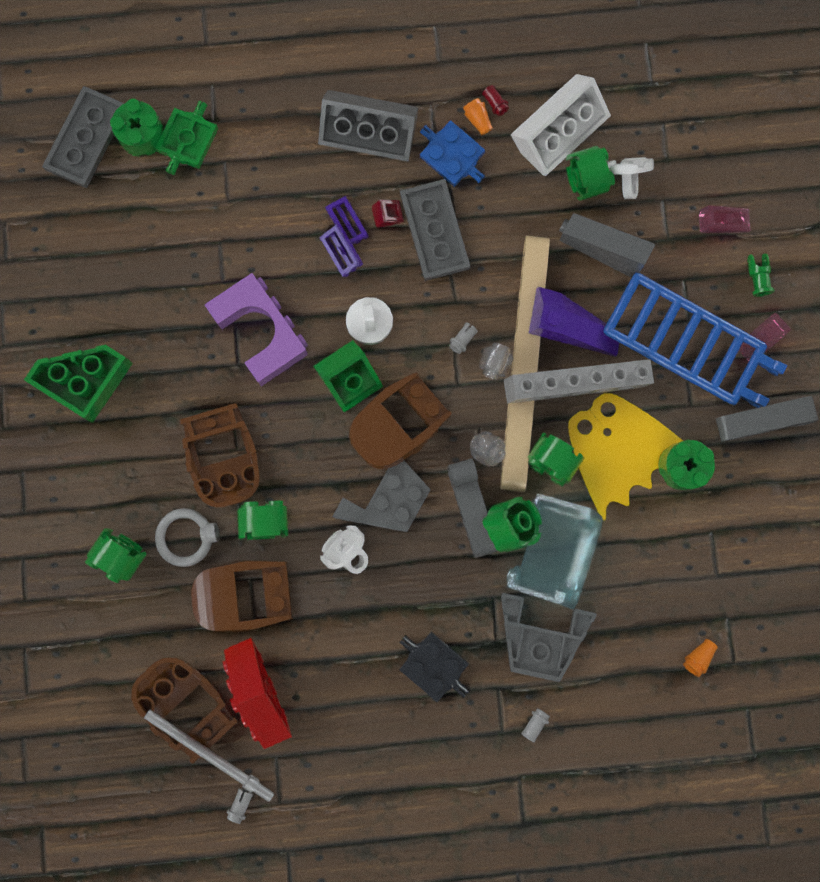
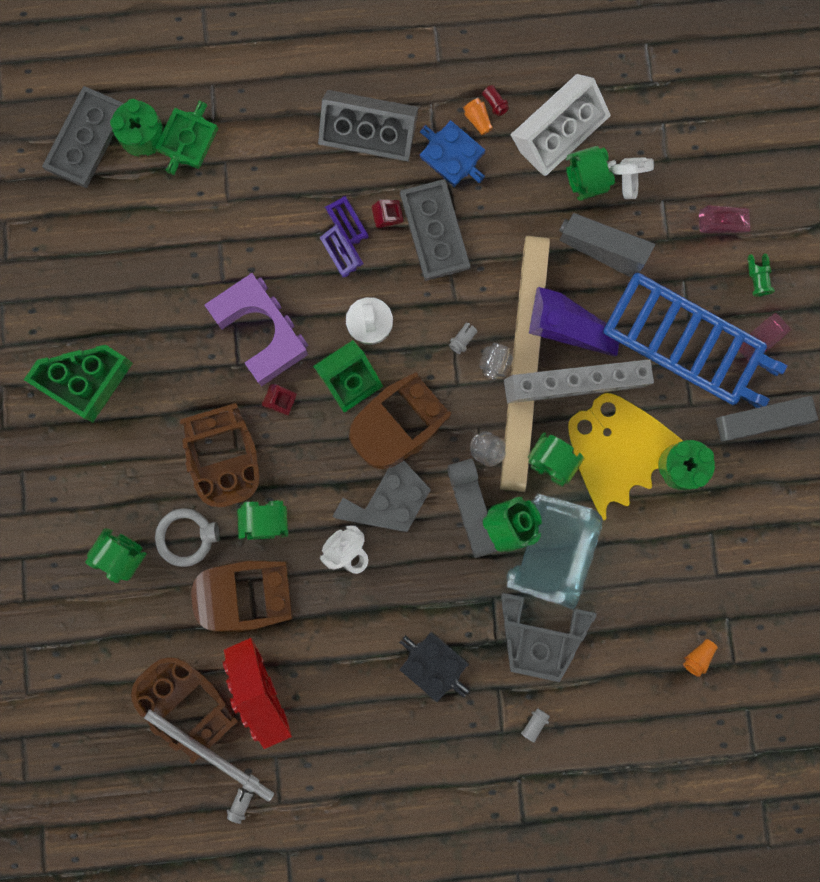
none -> dark red slope [262,384,297,416]

